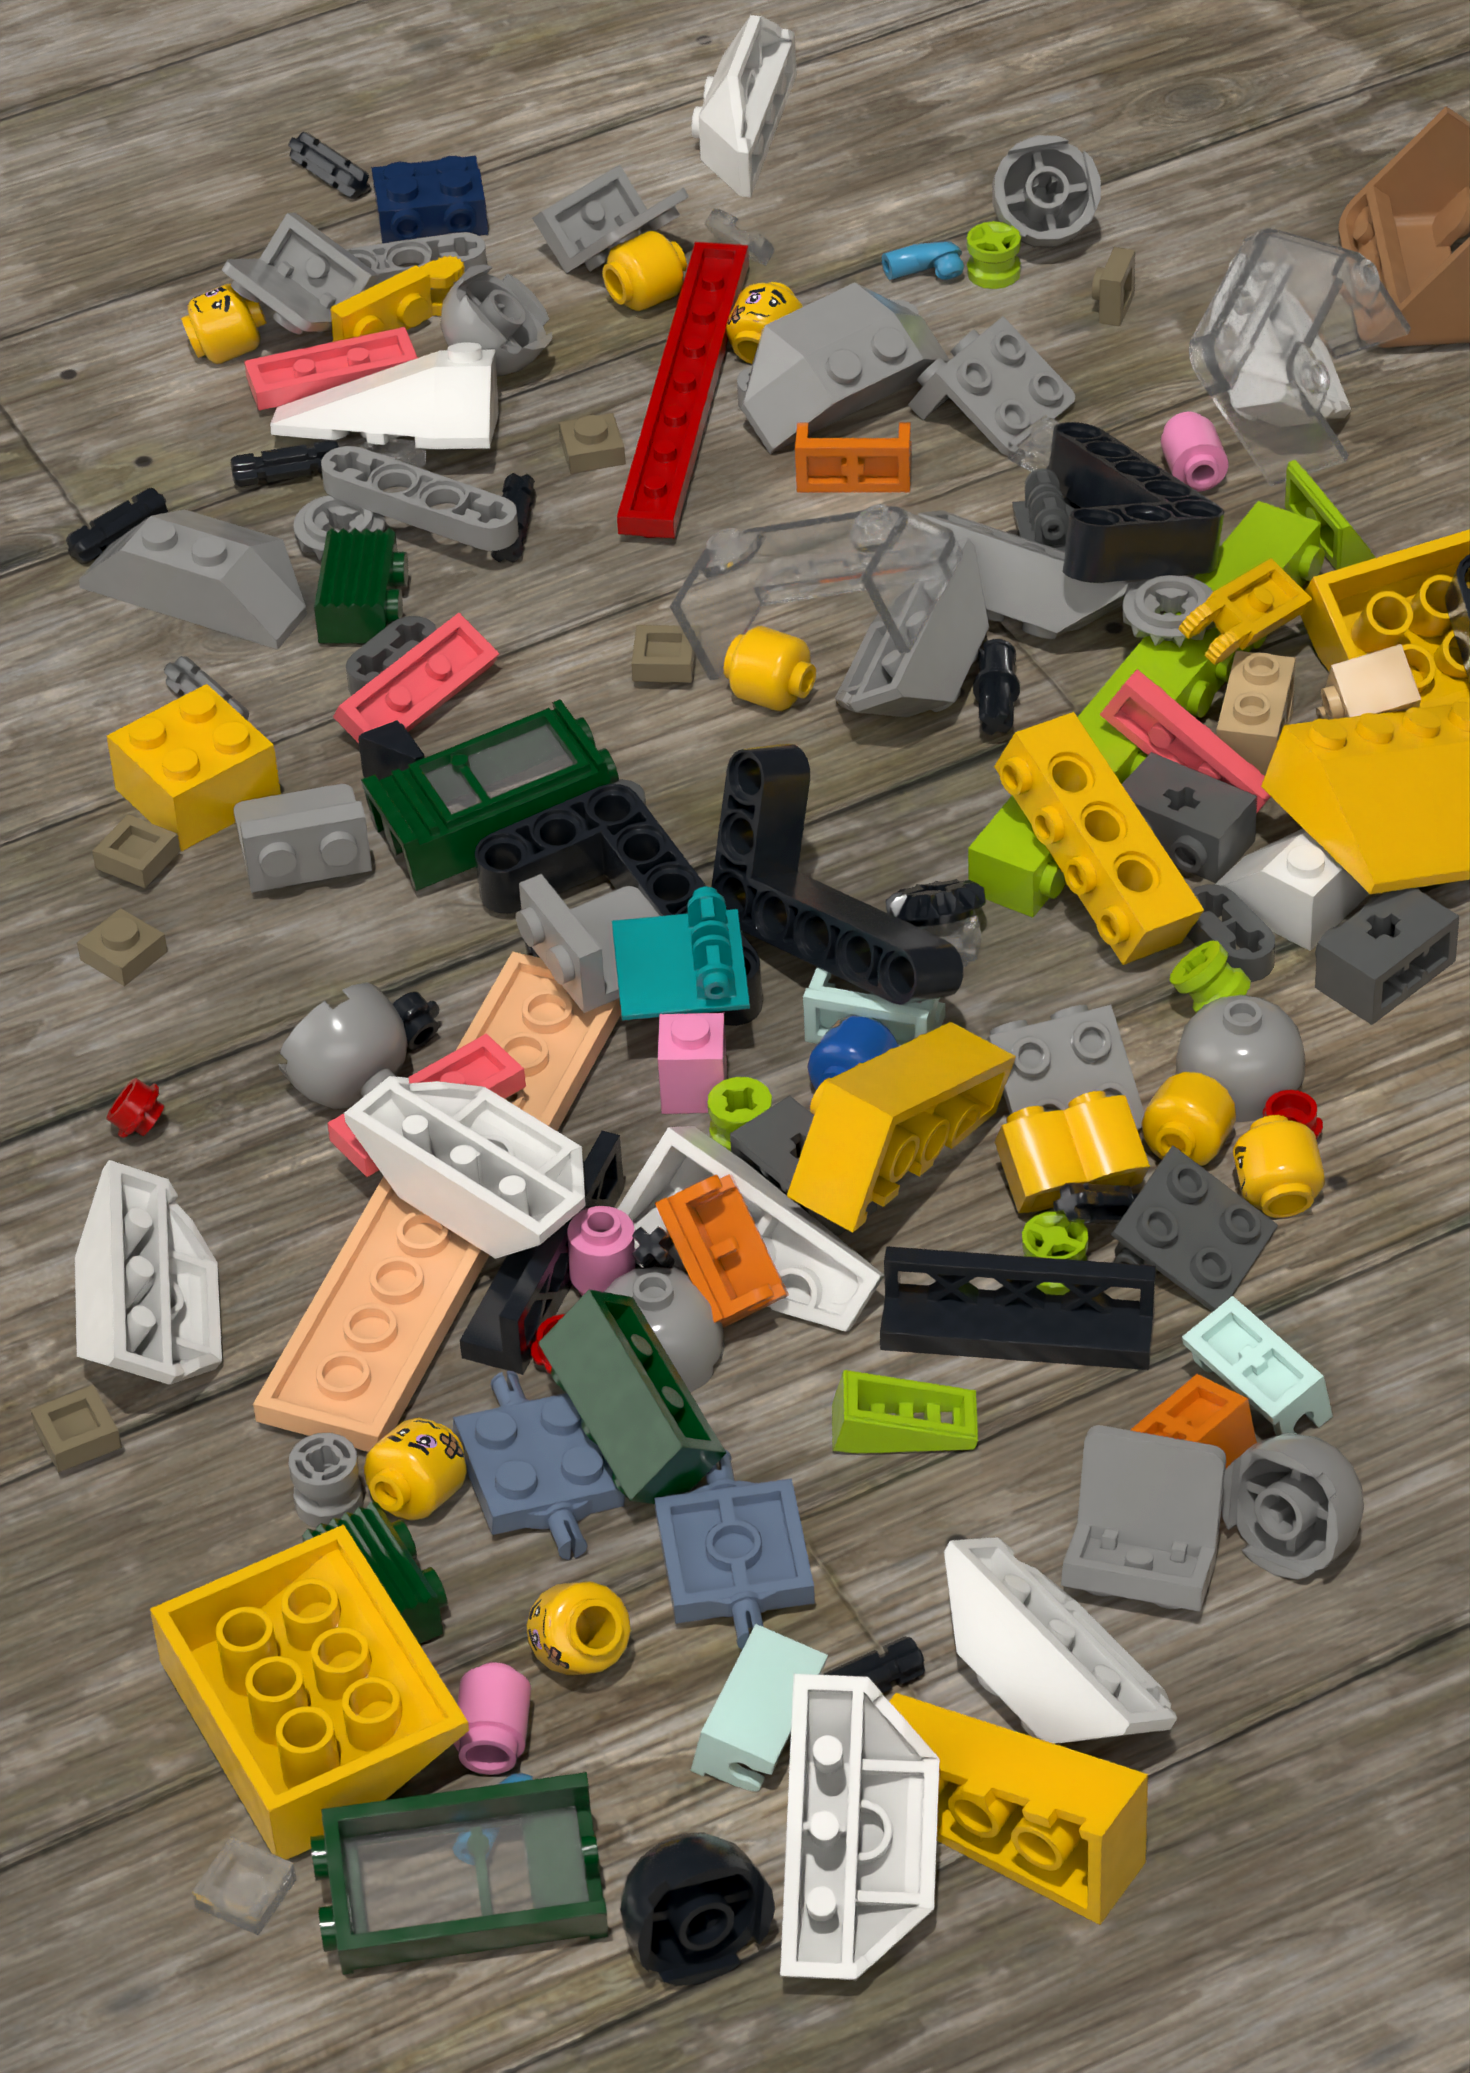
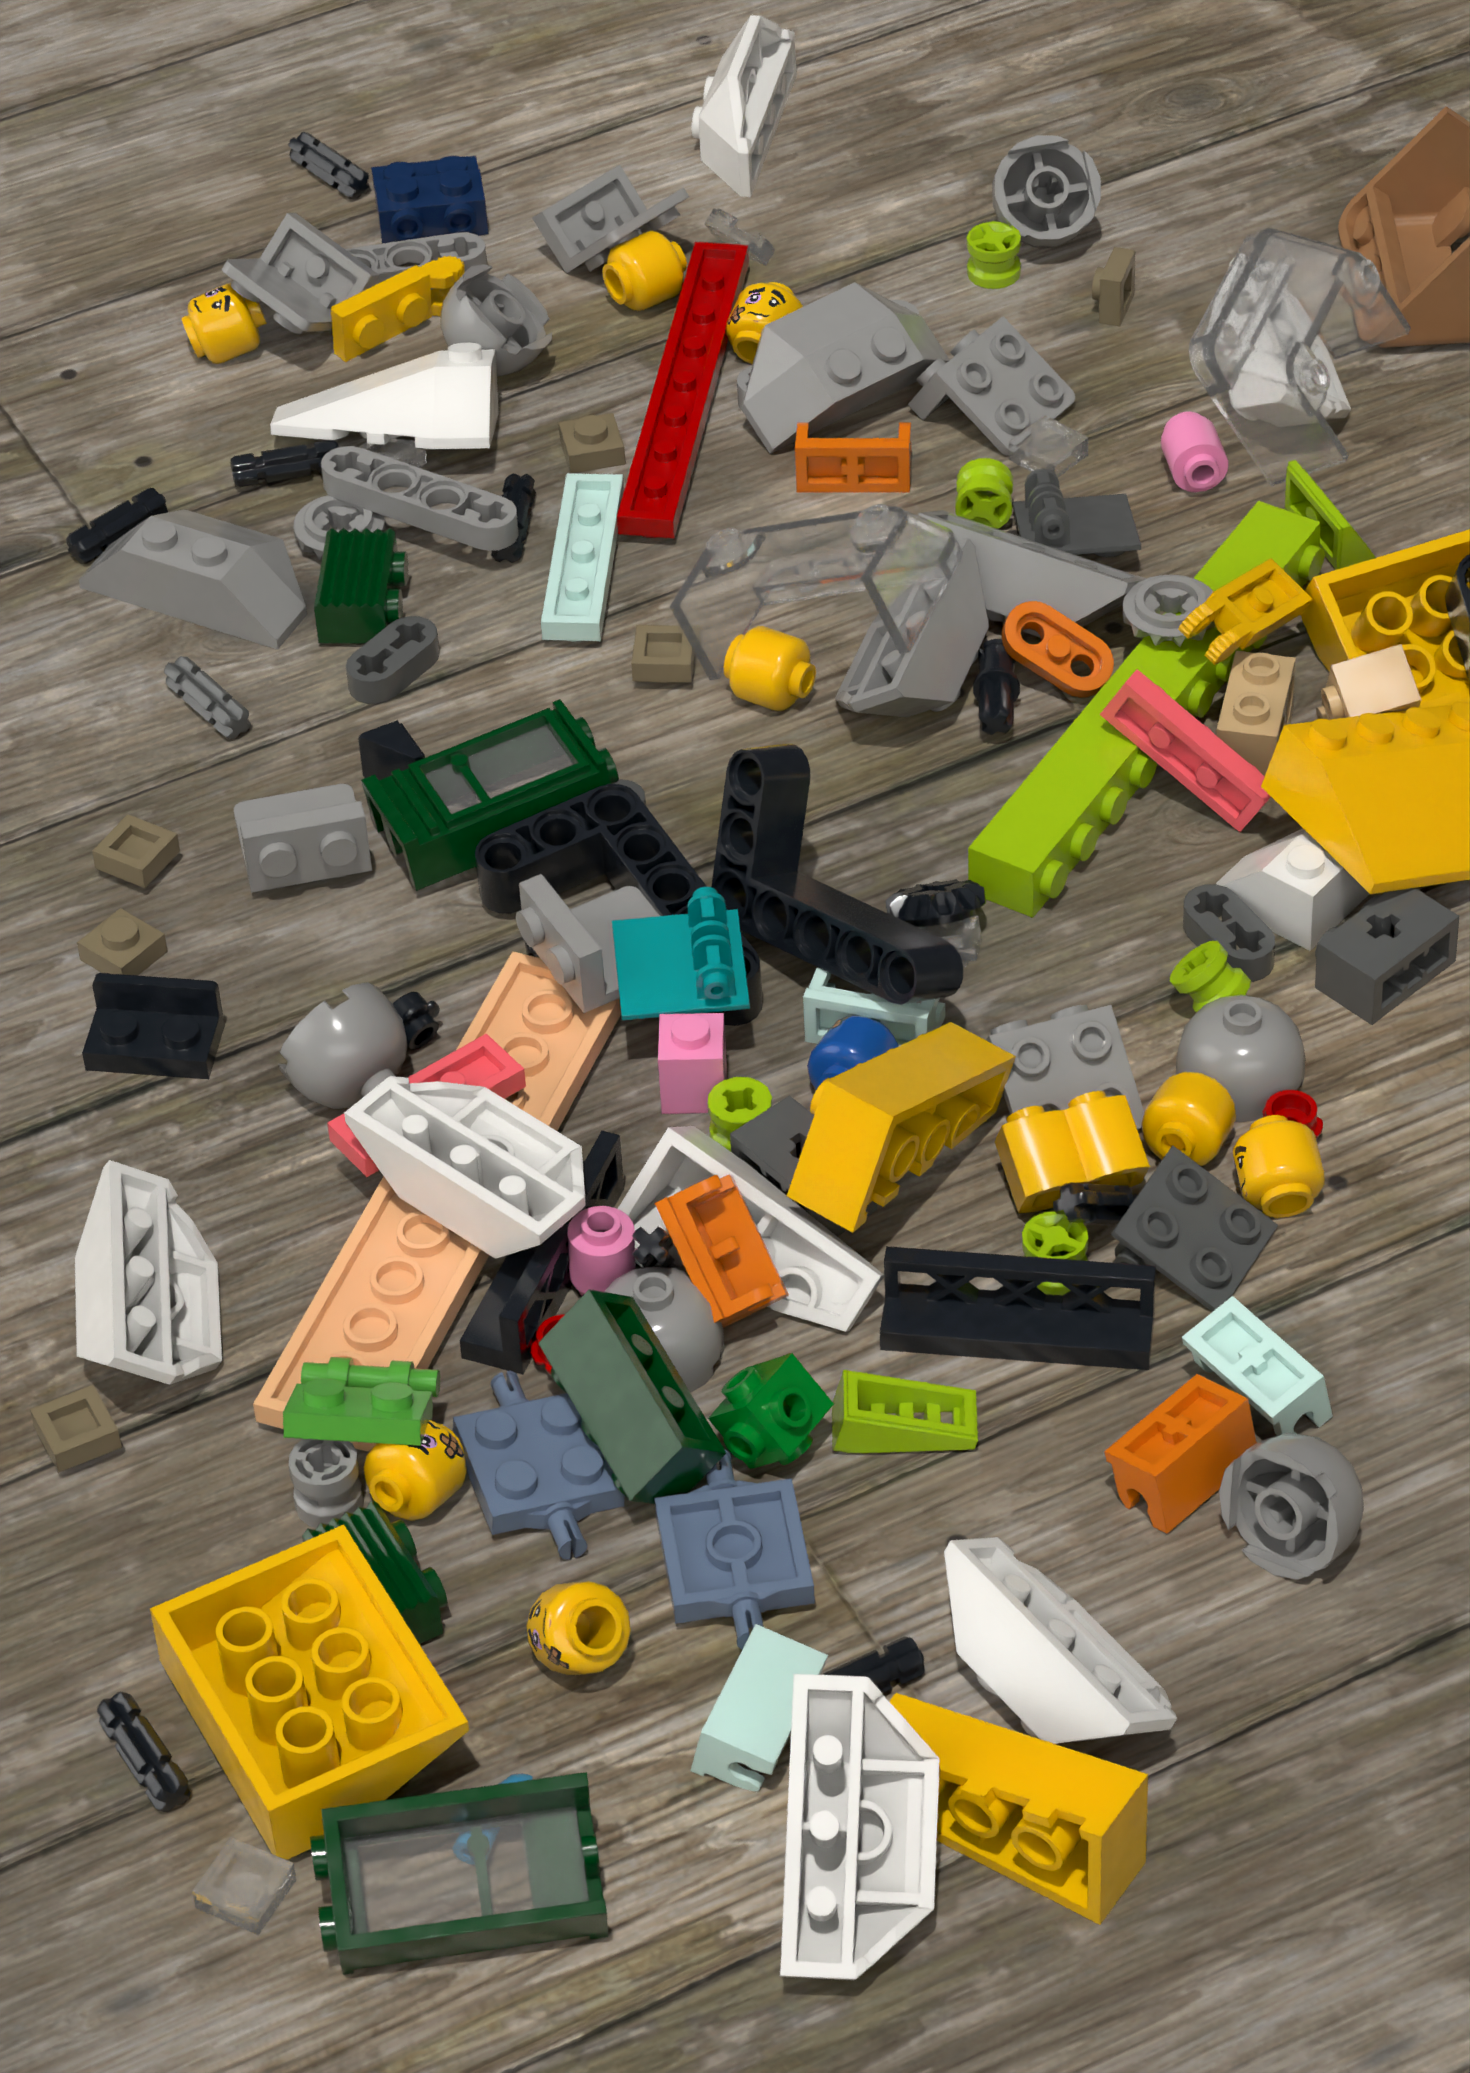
yellow brick [106,684,281,852] -> none
red plate [106,1078,164,1138] -> none
coral plate [244,327,418,411] -> none
coral plate [333,613,500,743] -> none
bright pink brick [454,1662,531,1775] -> none
black cylinder [620,1832,775,1986] -> none
dark azure arm [882,241,964,280] -> none
yellow brick [994,712,1204,965] -> none
black beam [1048,422,1224,583] -> none
light grey bracket [1061,1425,1226,1612] -> none
dark grey brick [1122,752,1257,883] -> none
none -> black bracket [82,973,225,1080]
none -> black axle [97,1692,190,1812]
none -> bright green plate [283,1357,441,1446]
none -> light aqua plate [541,473,624,642]
none -> green brick [708,1353,834,1469]
none -> lime wheel [955,458,1013,529]
none -> orange plate [1002,601,1114,697]

